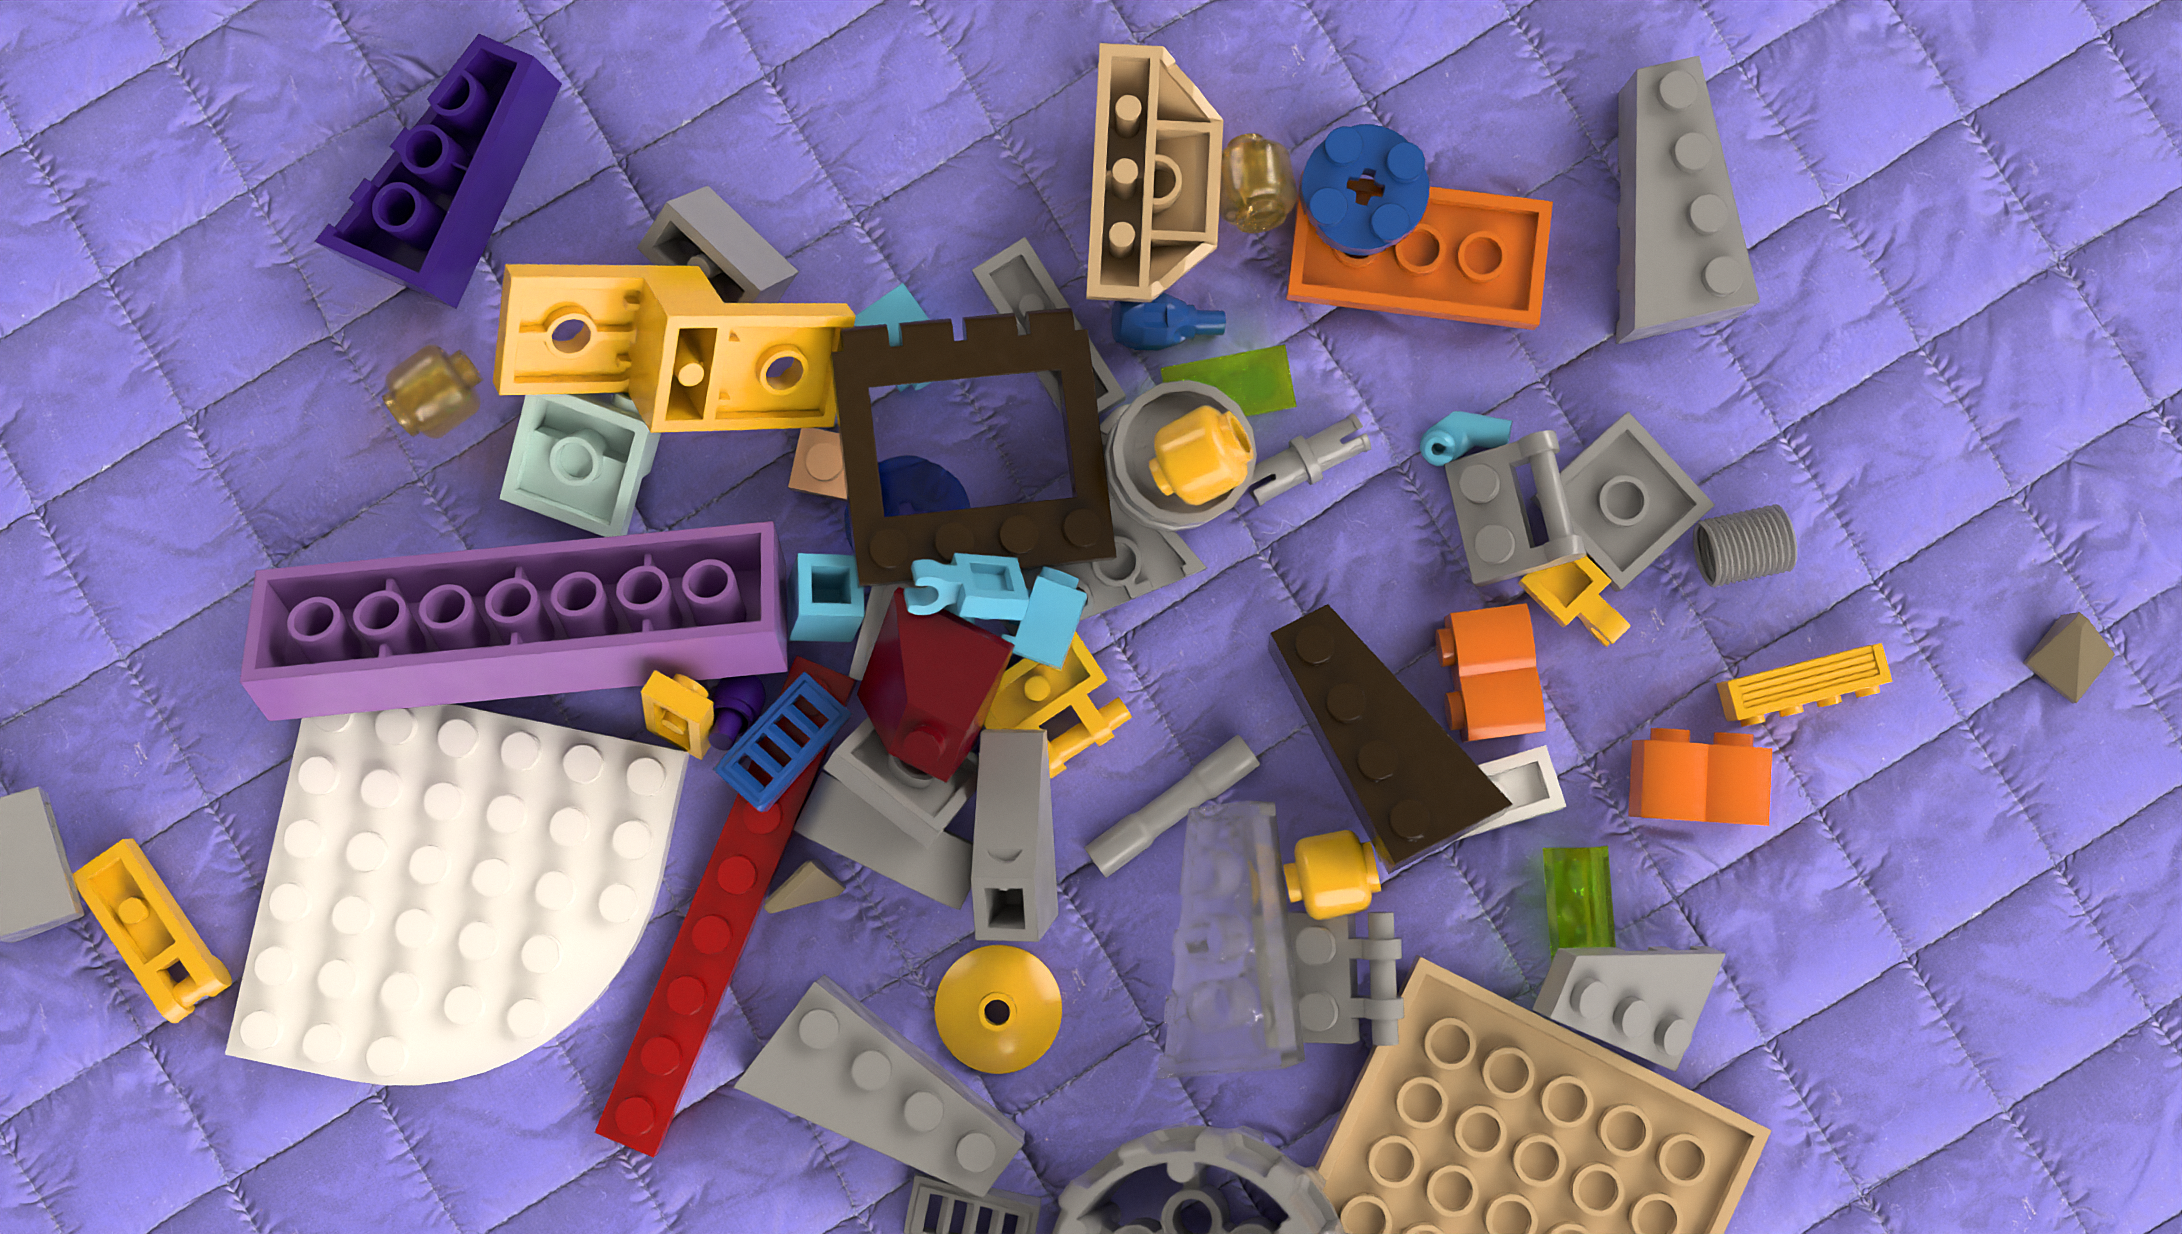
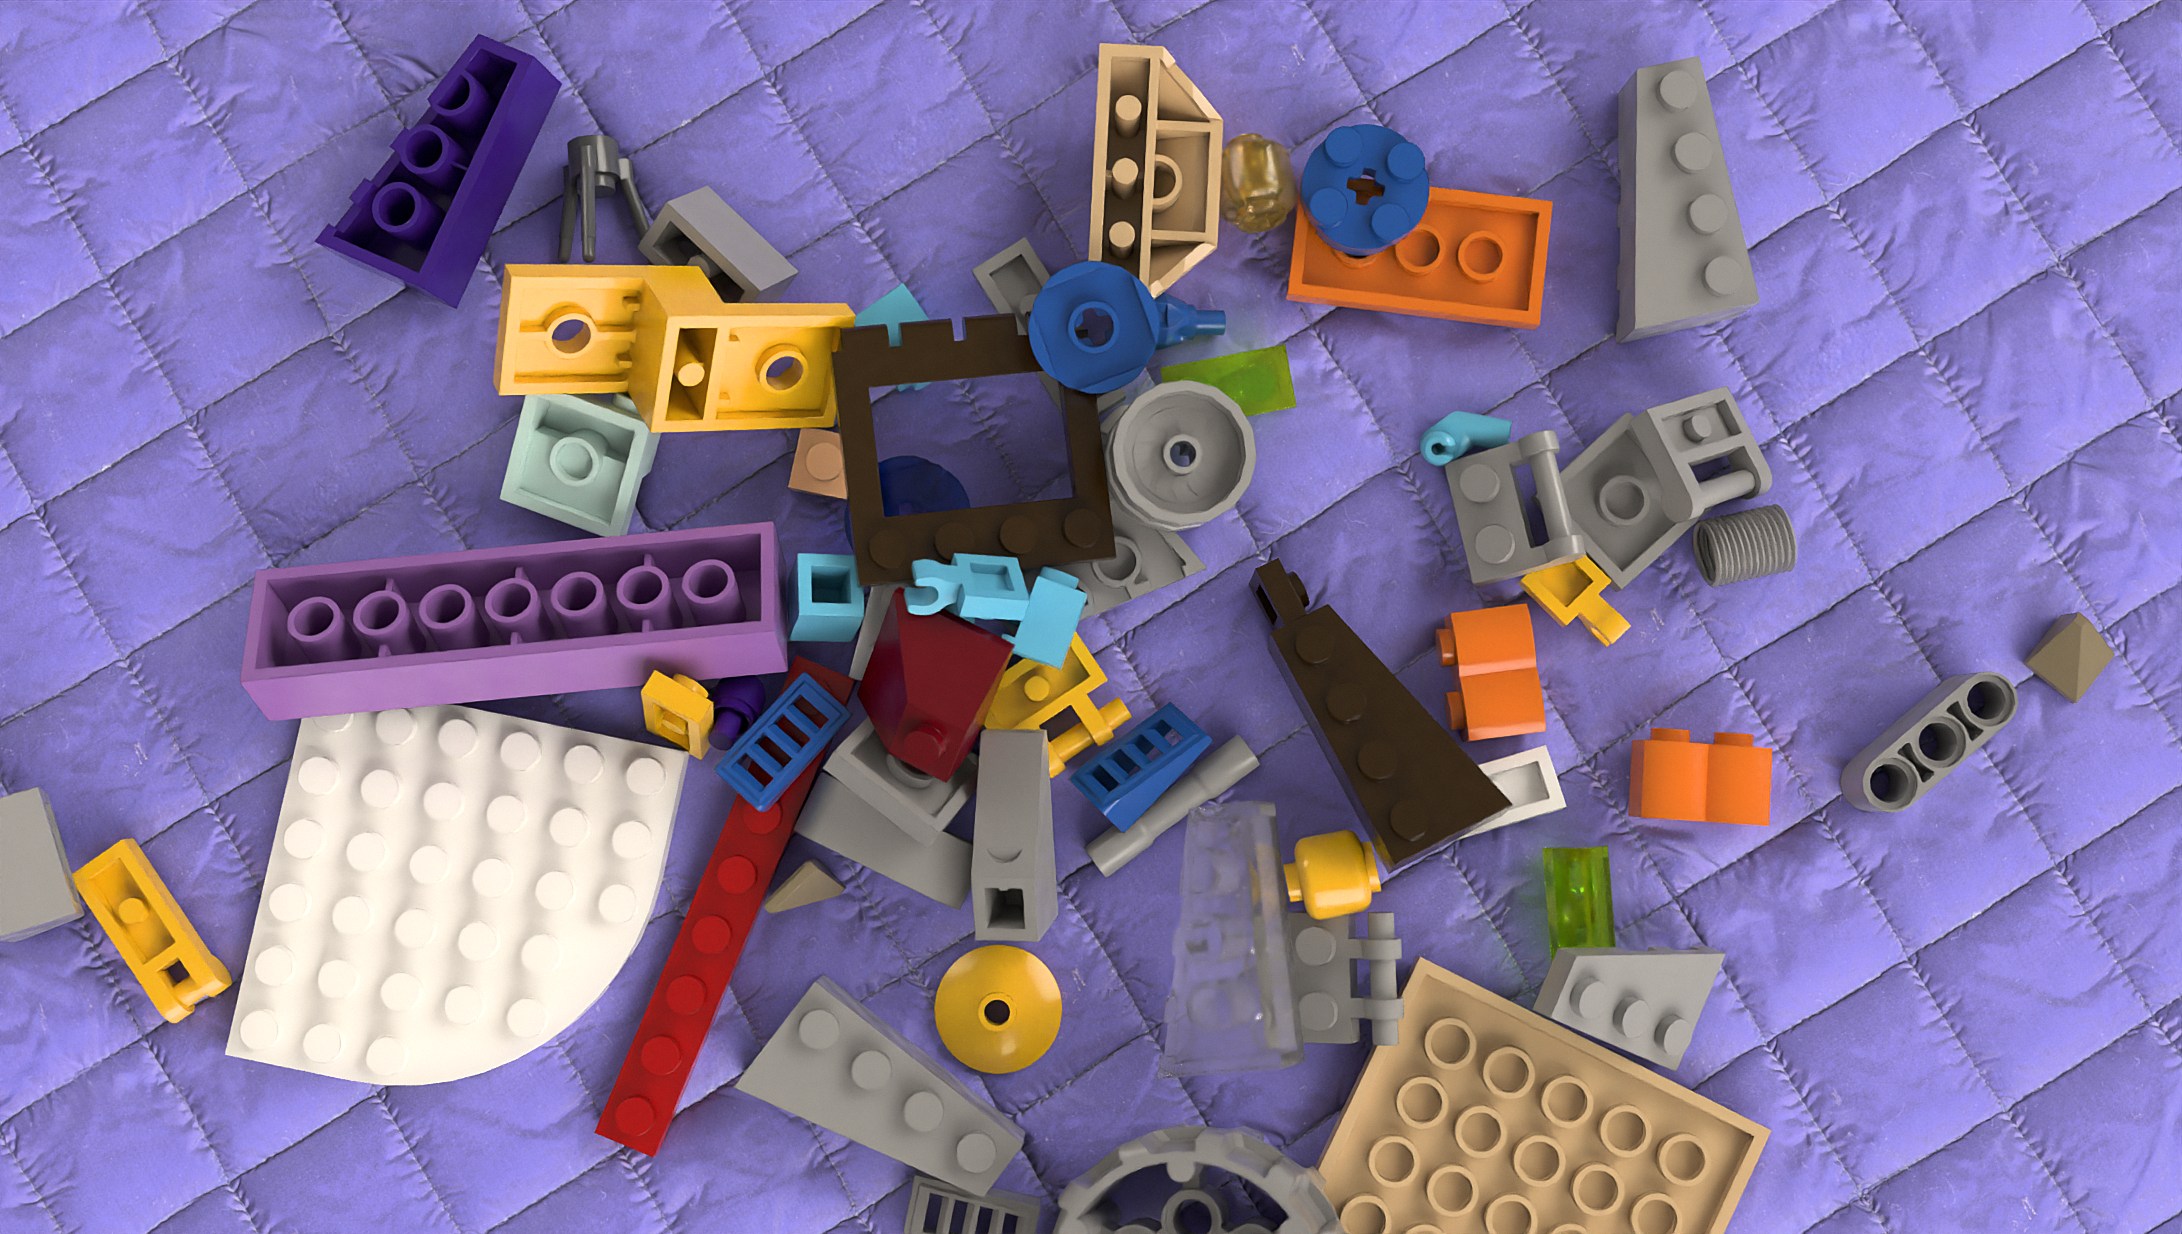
clear yellow head [382,344,483,439] -> none
yellow head [1149,405,1254,506] -> none
light grey pin [1249,413,1371,507] -> none
yellow piece [1716,643,1893,727] -> none
none -> dark grey plant [558,135,654,265]
none -> blue plate [1028,261,1160,394]
none -> blue slope [1068,702,1213,833]
none -> dark brown plate [1249,558,1310,631]
none -> light grey plate [1629,386,1772,523]
none -> light grey beam [1840,671,2018,813]

